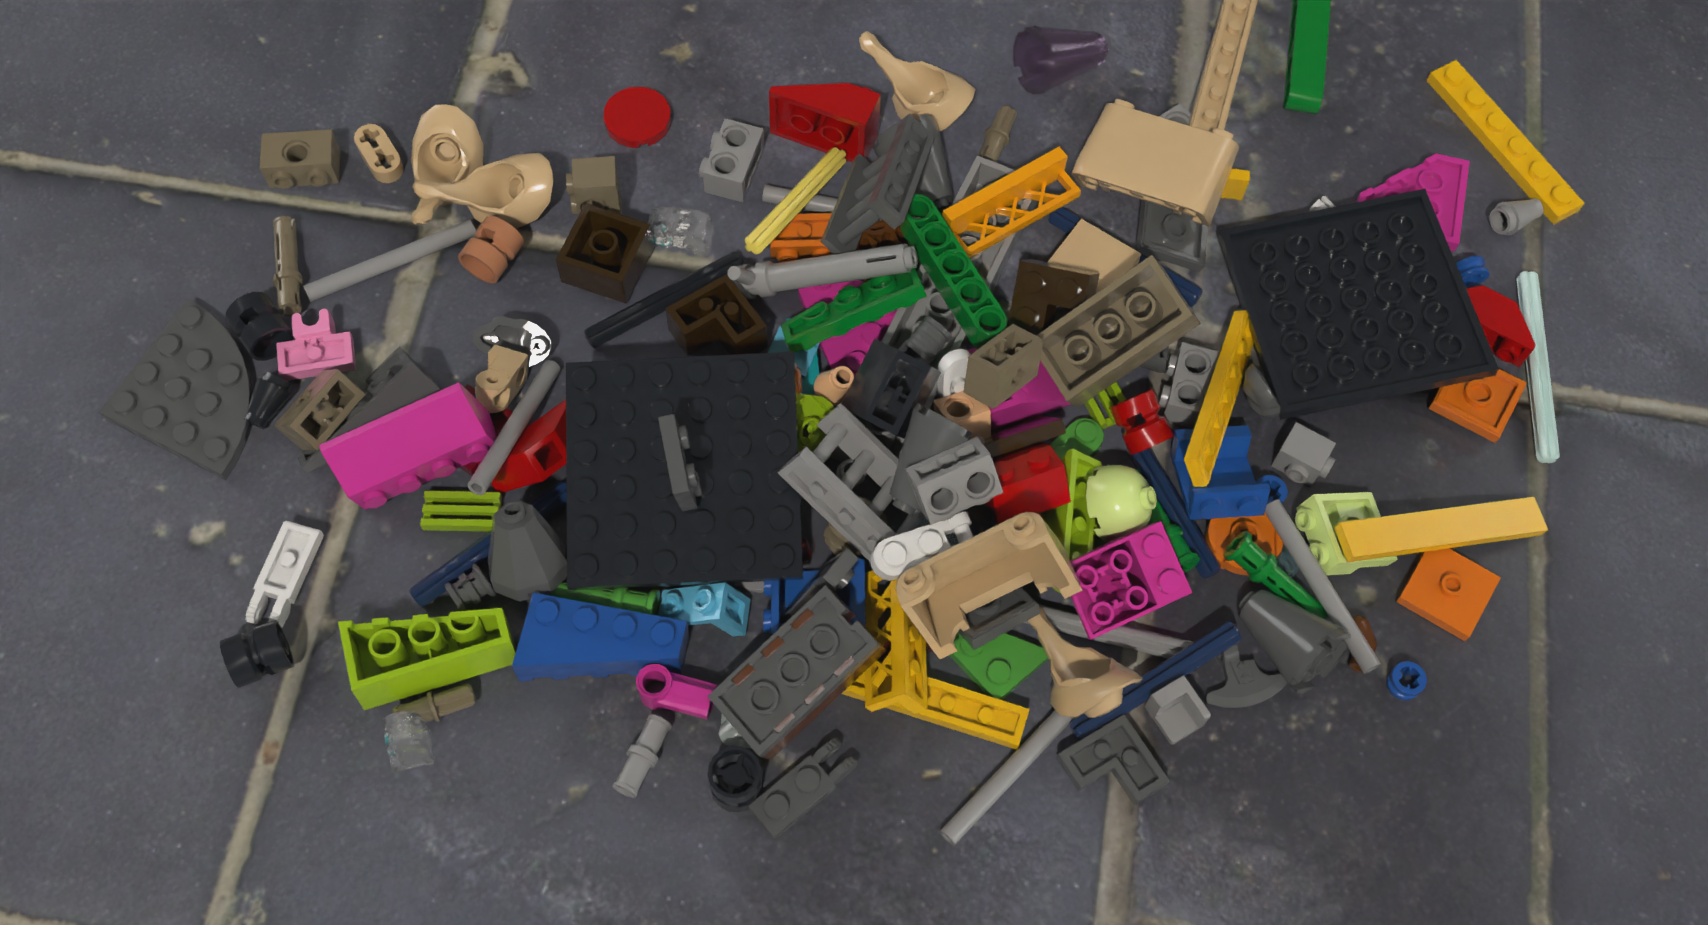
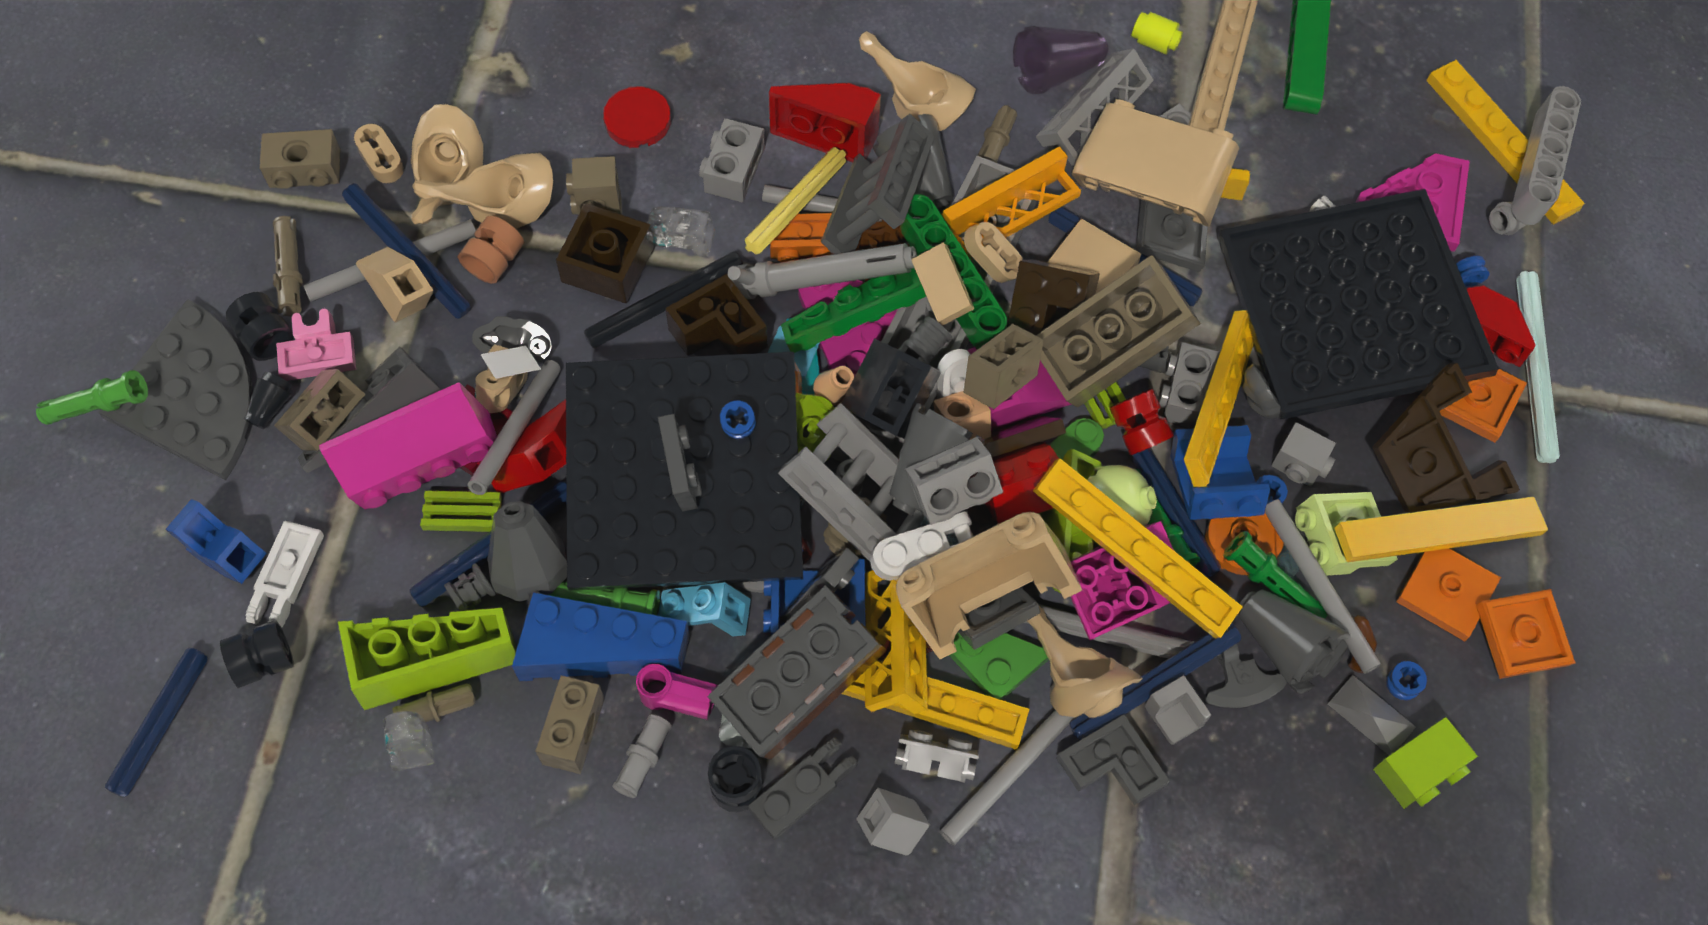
none -> bright green pin [36,370,148,425]
none -> dark blue axle [105,647,208,797]
none -> blue brick [165,499,267,584]
none -> dark blue axle [342,183,471,319]
none -> tan slope [356,247,434,322]
none -> white sticker [481,346,541,379]
none -> dark tan brick [535,675,604,774]
none -> blue bush [720,400,756,439]
none -> light grey panel [856,788,930,856]
none -> light grey hinge [894,730,979,783]
none -> tan tile [911,242,975,326]
none -> tan beam [964,222,1022,283]
none -> yellow plate [1033,458,1243,638]
none -> light grey fence [1036,48,1154,166]
none -> neon yellow brick [1131,12,1183,55]
none -> light grey slope [1328,675,1416,755]
none -> dark brown wing [1372,363,1520,513]
none -> lime brick [1373,717,1478,809]
none -> orange plate [1476,589,1575,679]
none -> light grey beam [1512,86,1581,225]

